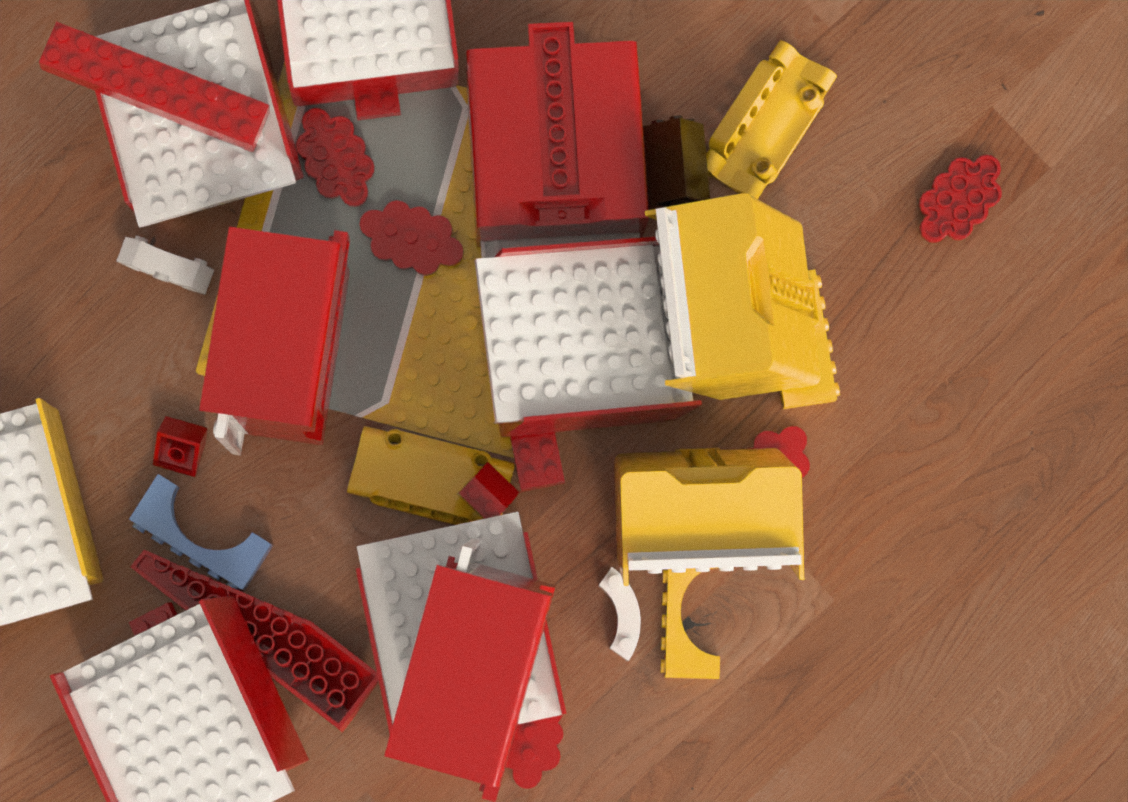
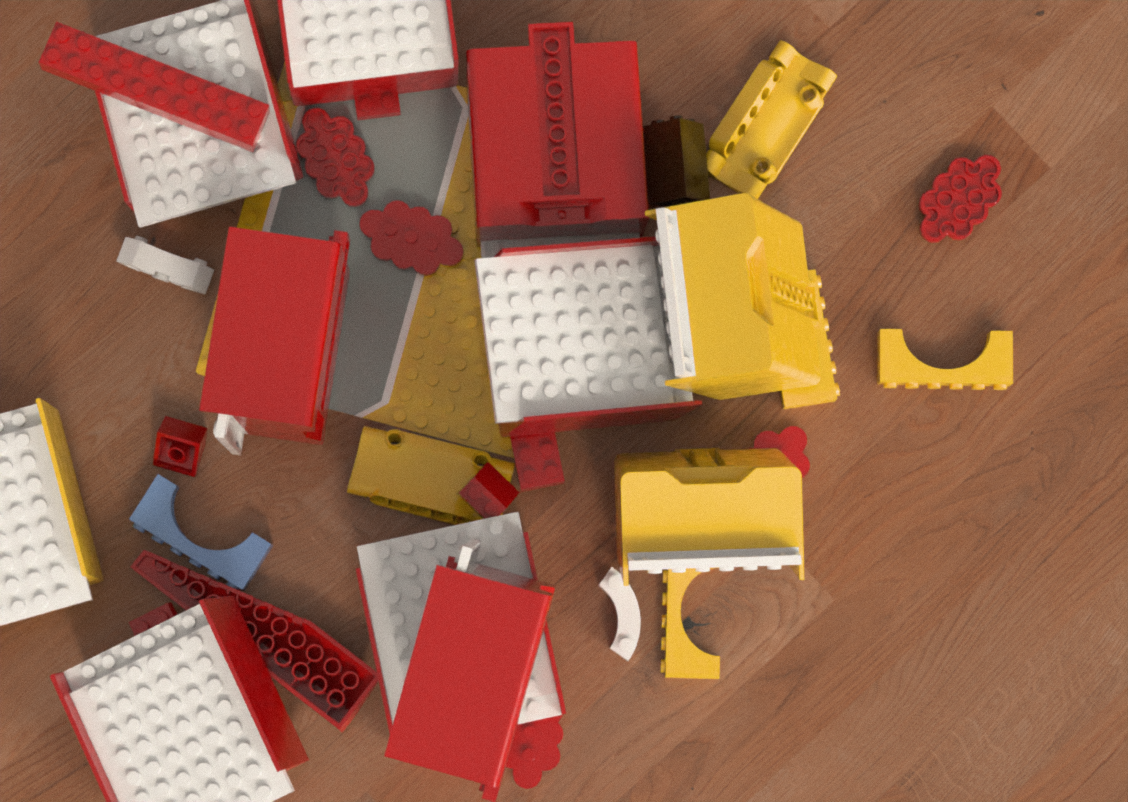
none -> yellow arch [877,329,1013,390]

